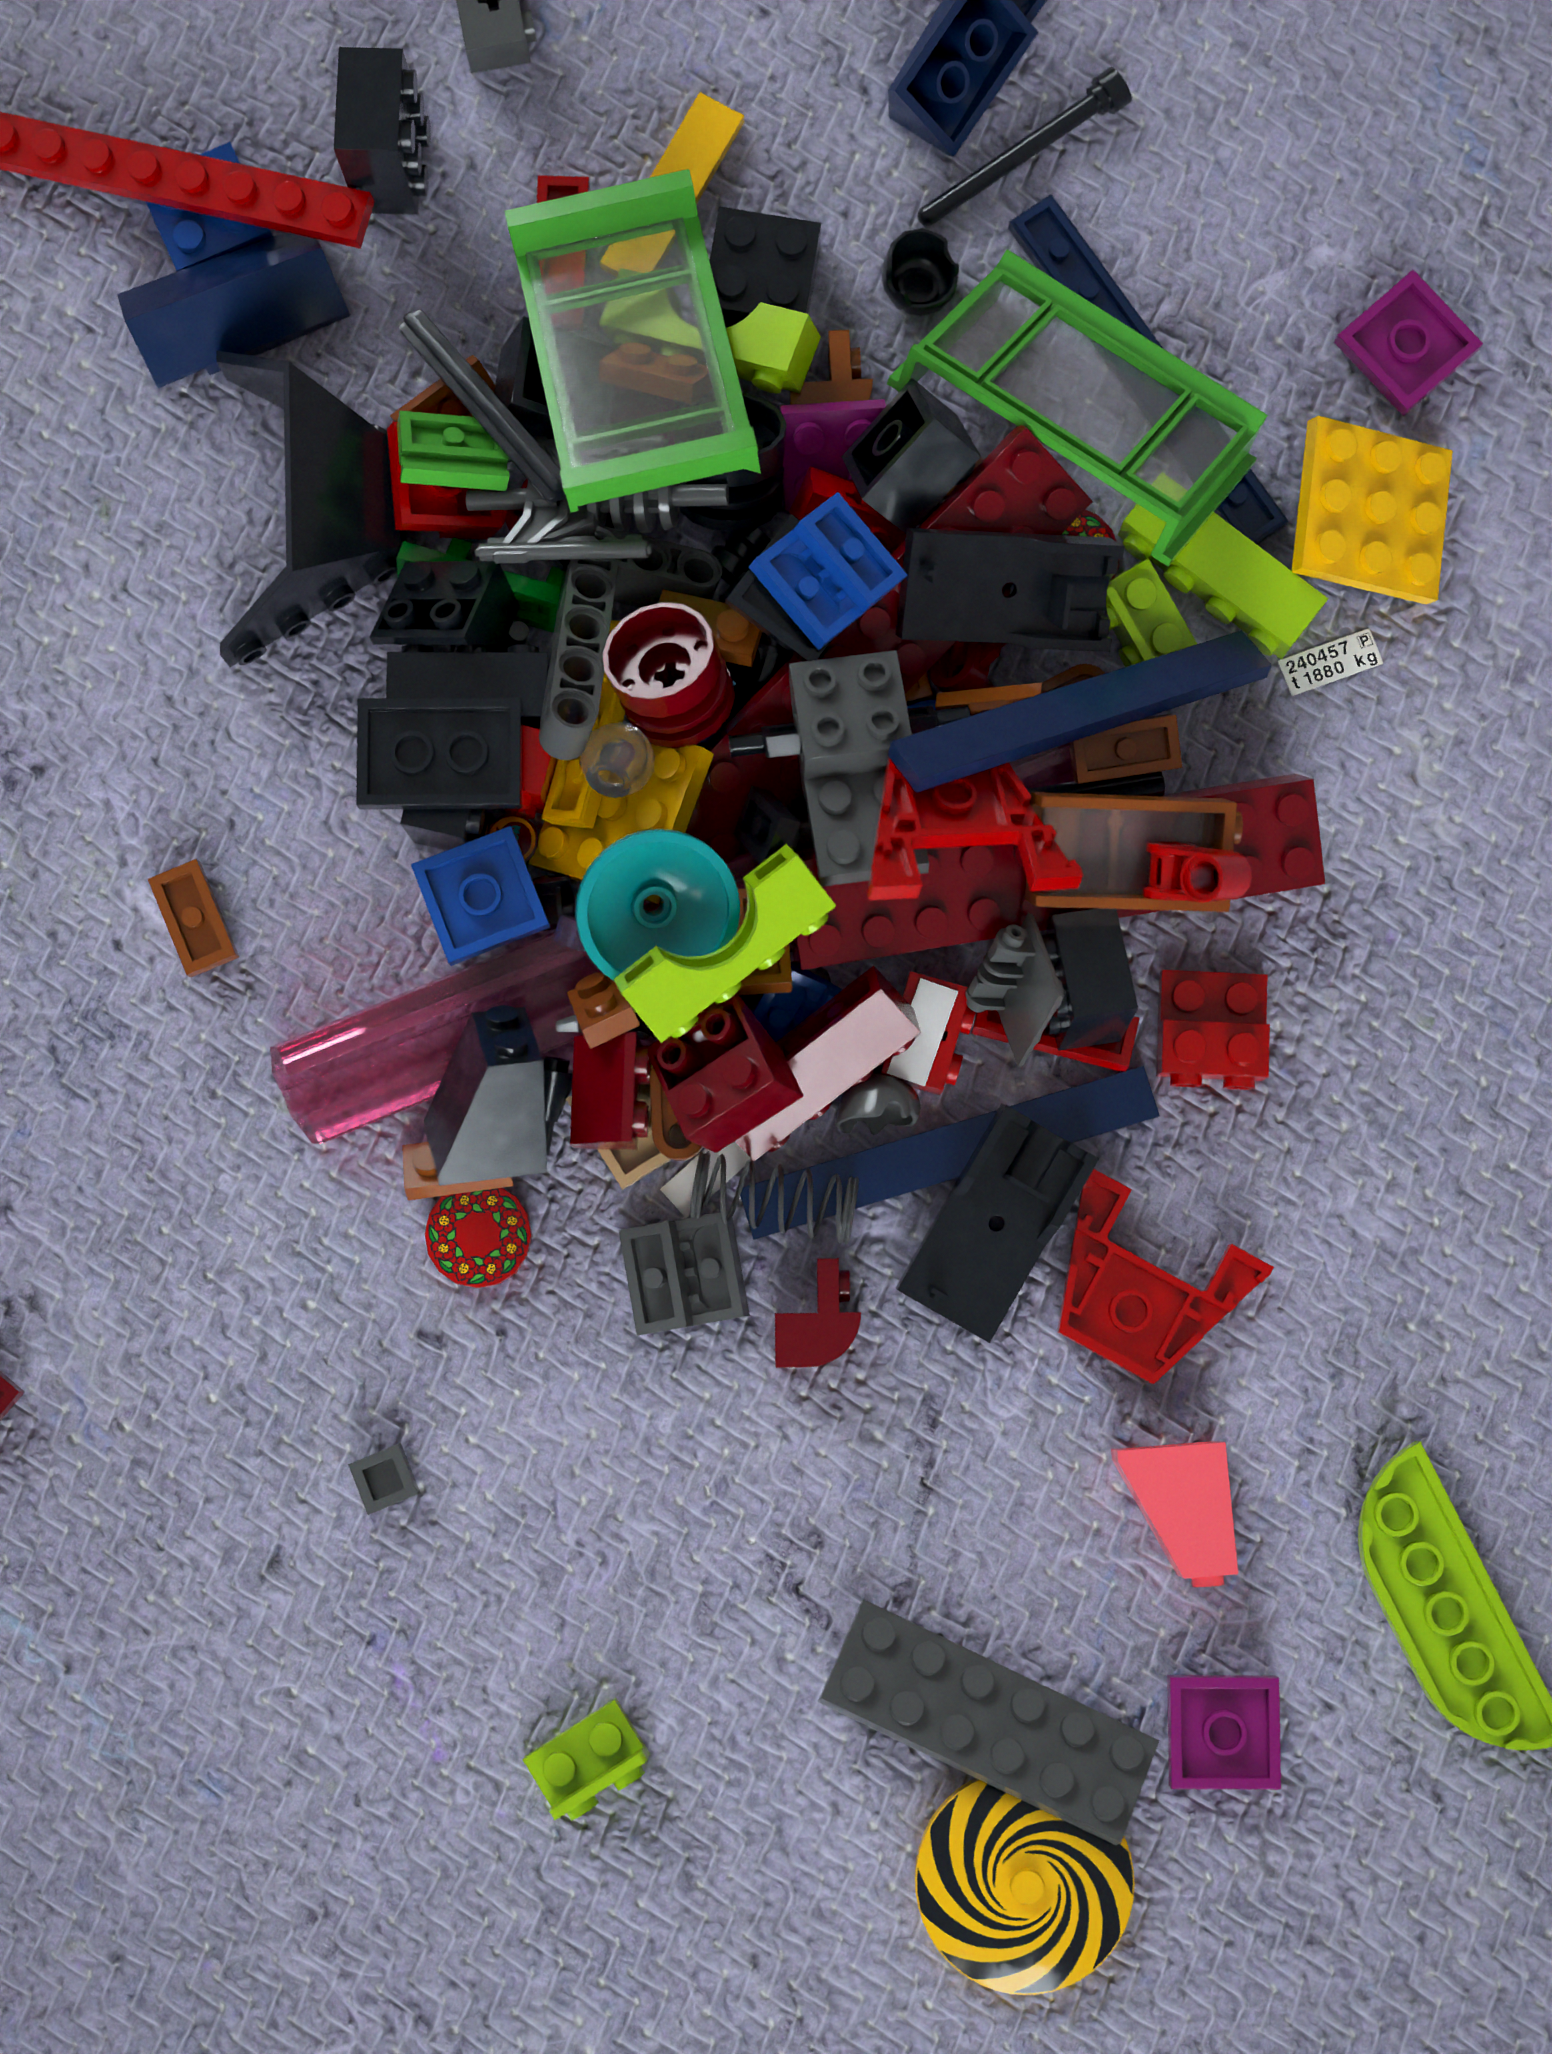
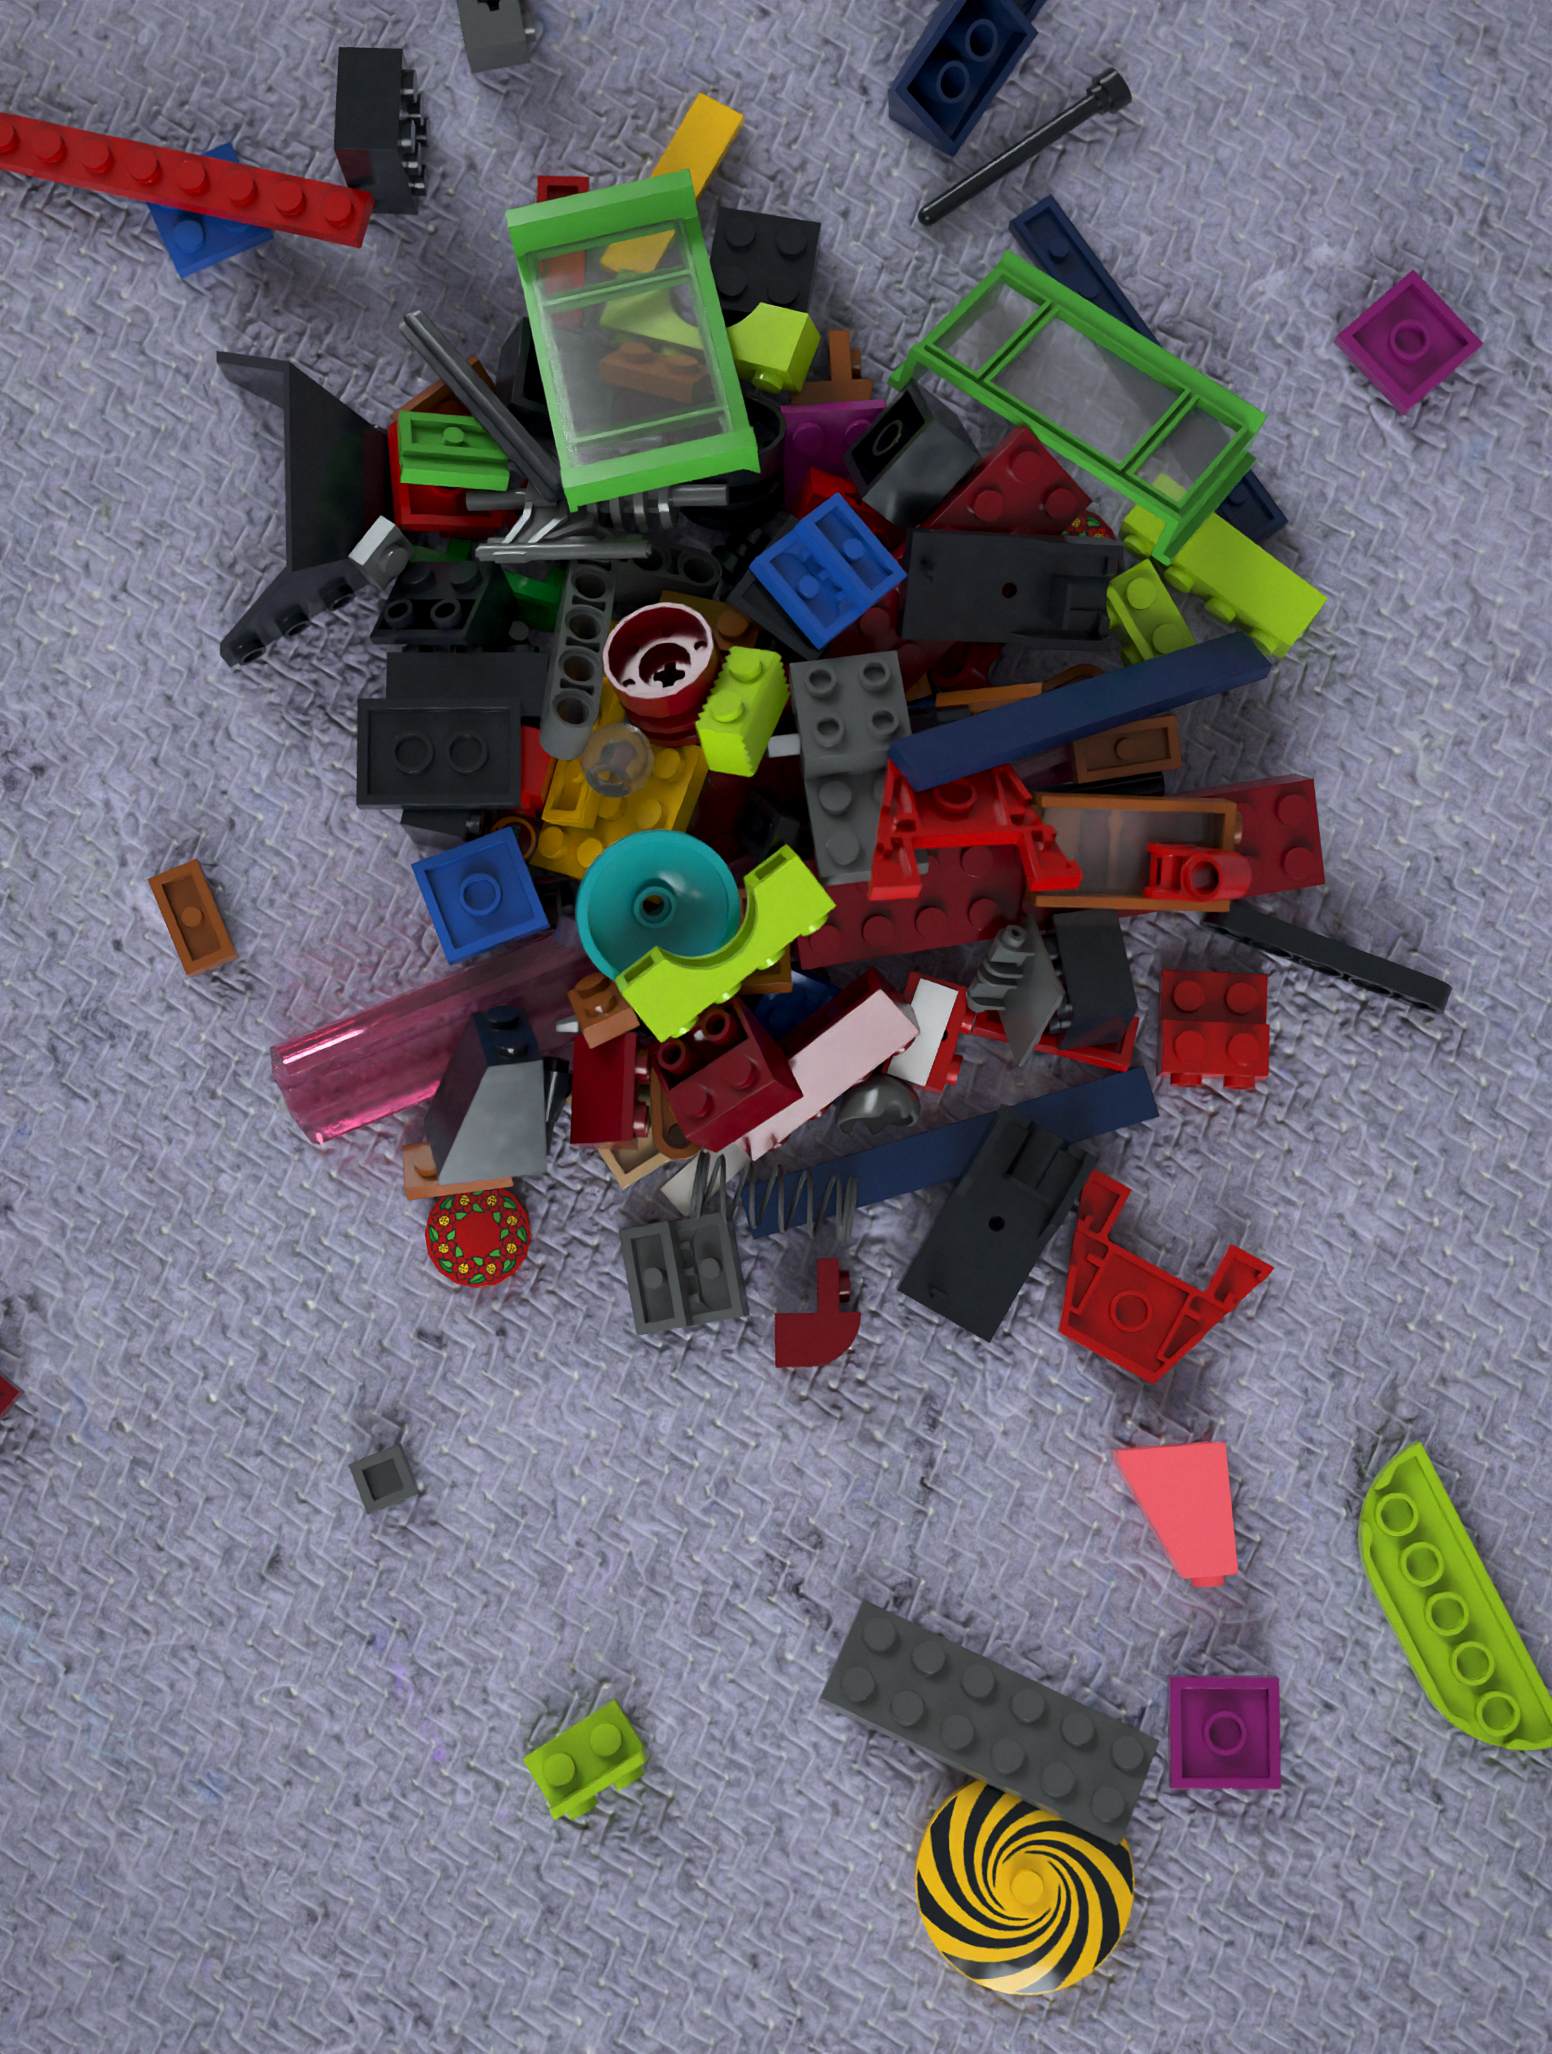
dark blue slope [117,232,351,388] -> none
black hair [881,228,960,316] -> none
white sticker [1278,628,1384,696] -> none
yellow plate [1291,415,1453,605] -> none
none -> dark grey plate [348,515,416,591]
none -> lime brick [694,646,790,777]
none -> black beam [1199,901,1452,1014]

